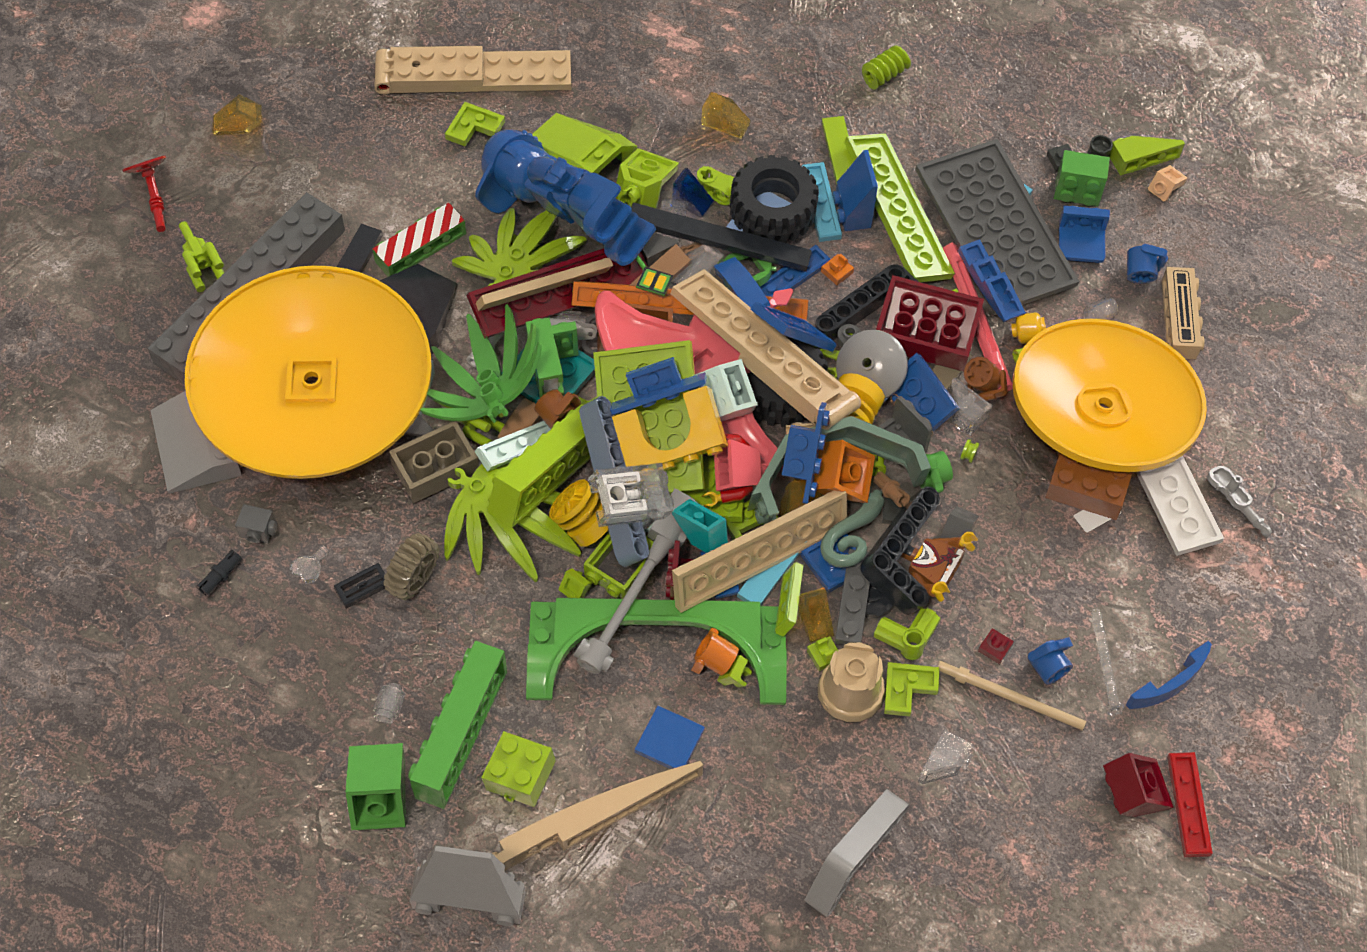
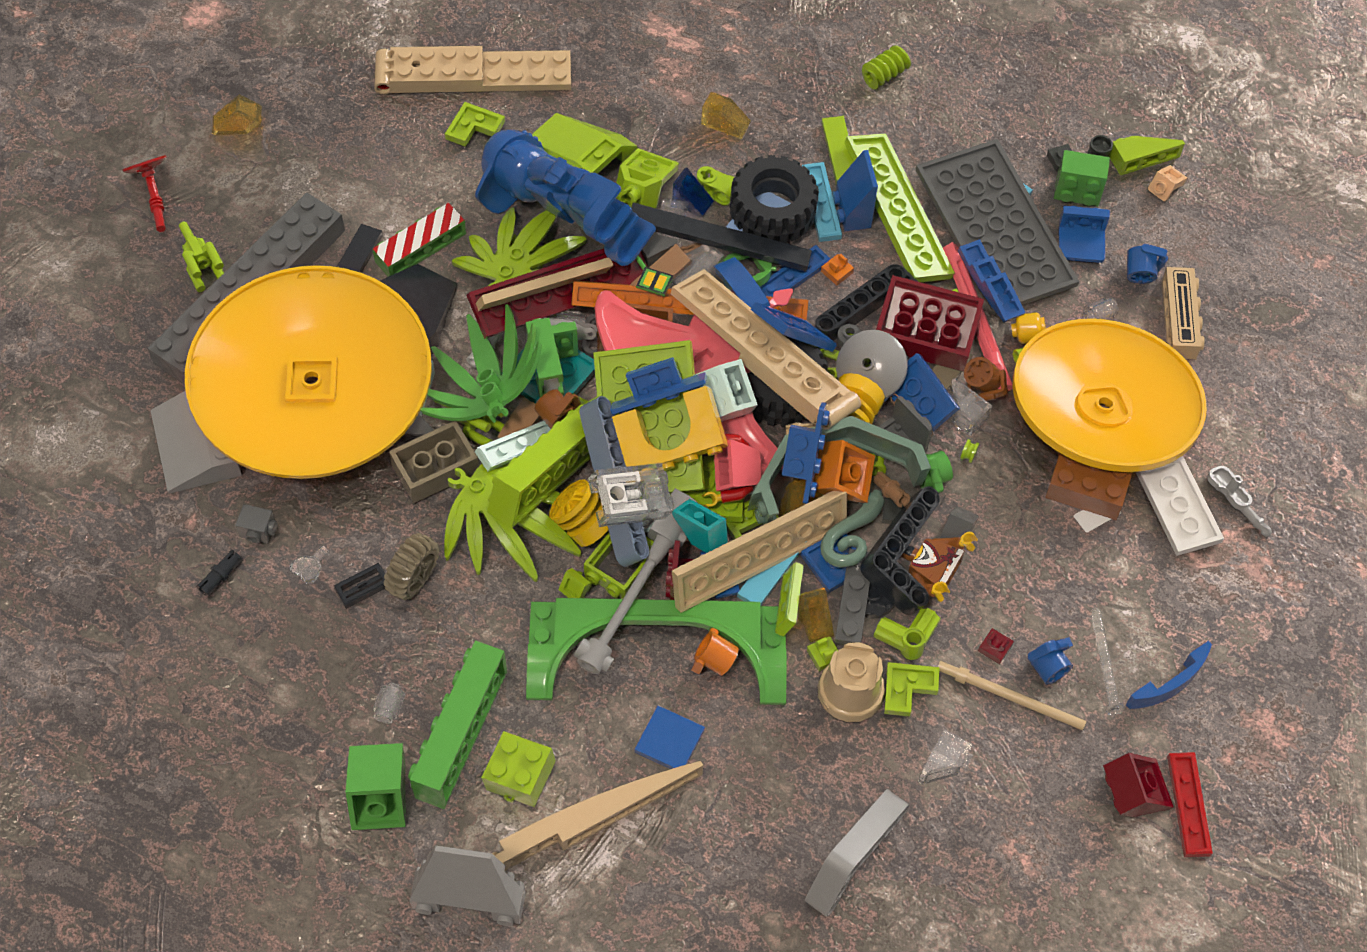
lime tile [717,655,752,688] -> none

